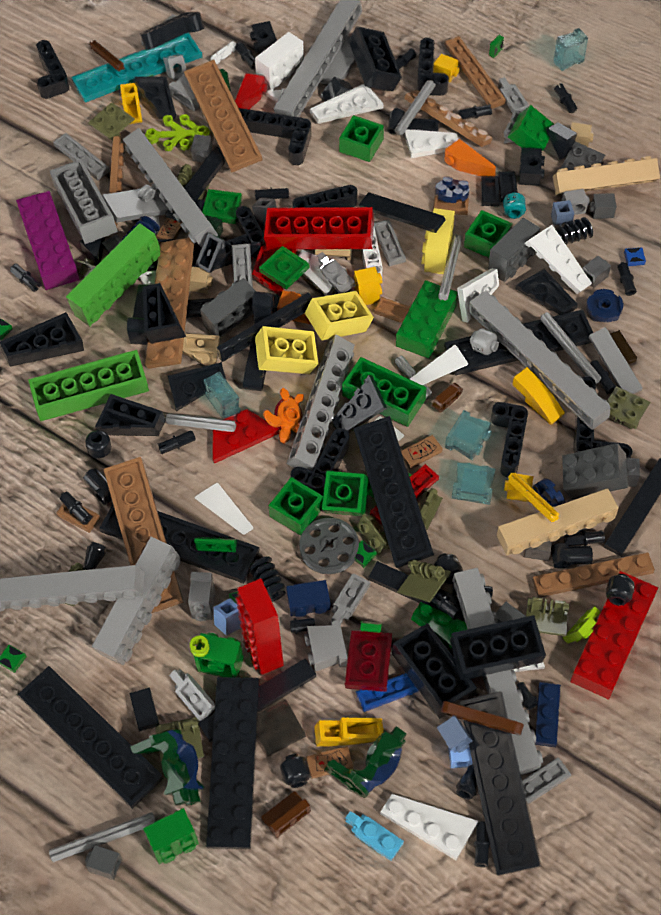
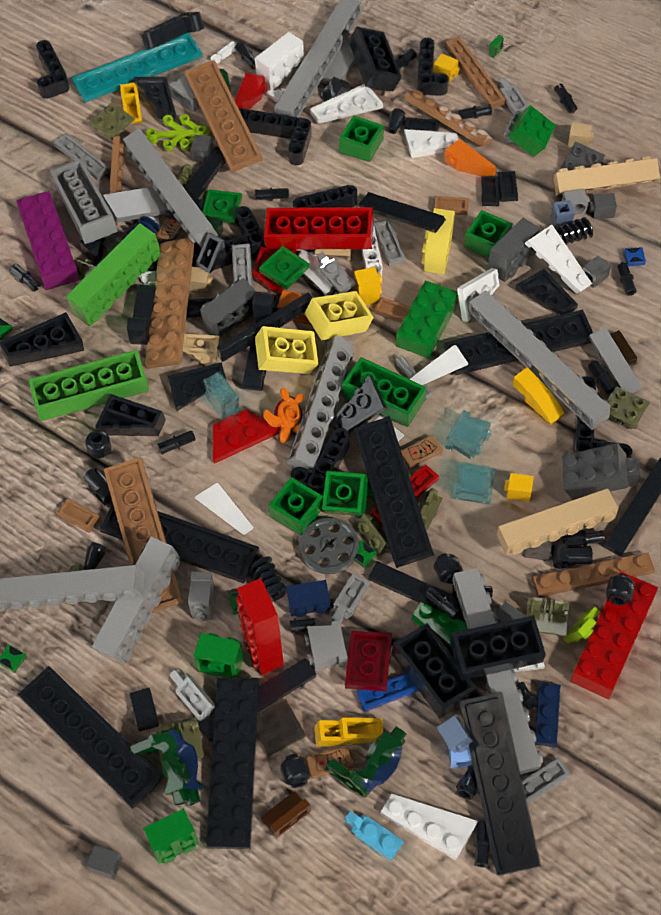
light grey axle [49,813,156,862] -> none
black axle [60,492,92,525] -> none
reddish brown axle [89,40,125,71] -> none
light grey bush [138,185,156,202] -> none
black wedge [143,283,186,344] -> none
light grey brick [163,54,186,80] -> none
light grey axle [165,413,236,432] -> none
lime bush [190,635,209,657] -> none
green slope [194,537,237,552] -> none
light blue brick [213,598,241,636] -> none
black brick [250,21,277,54] -> none
flat silver brick [252,198,277,226] -> none
green tile [360,621,382,633] -> none
light grey axle [394,80,435,135] -> none
olive hinge [397,559,451,602] -> none
reddish brown beam [432,383,463,413] -> none
dark blue plate [435,176,470,203] -> none
light grey axle [438,234,462,301] -> none
reddish brown beam [440,701,524,736] -> none
light grey head [470,328,499,355] -> none
black beam [491,402,528,478] -> none
teal head [503,193,526,219] -> none
yellow axle [508,473,559,522] -> none
black brick [519,147,545,186] -> none
dark blue plate [532,478,566,507] -> none
light grey axle [540,312,601,384] -> none
black slope [546,122,577,160] -> none
clear light blue hips [553,28,588,71] -> none
dark blue plate [586,289,624,322] -> none

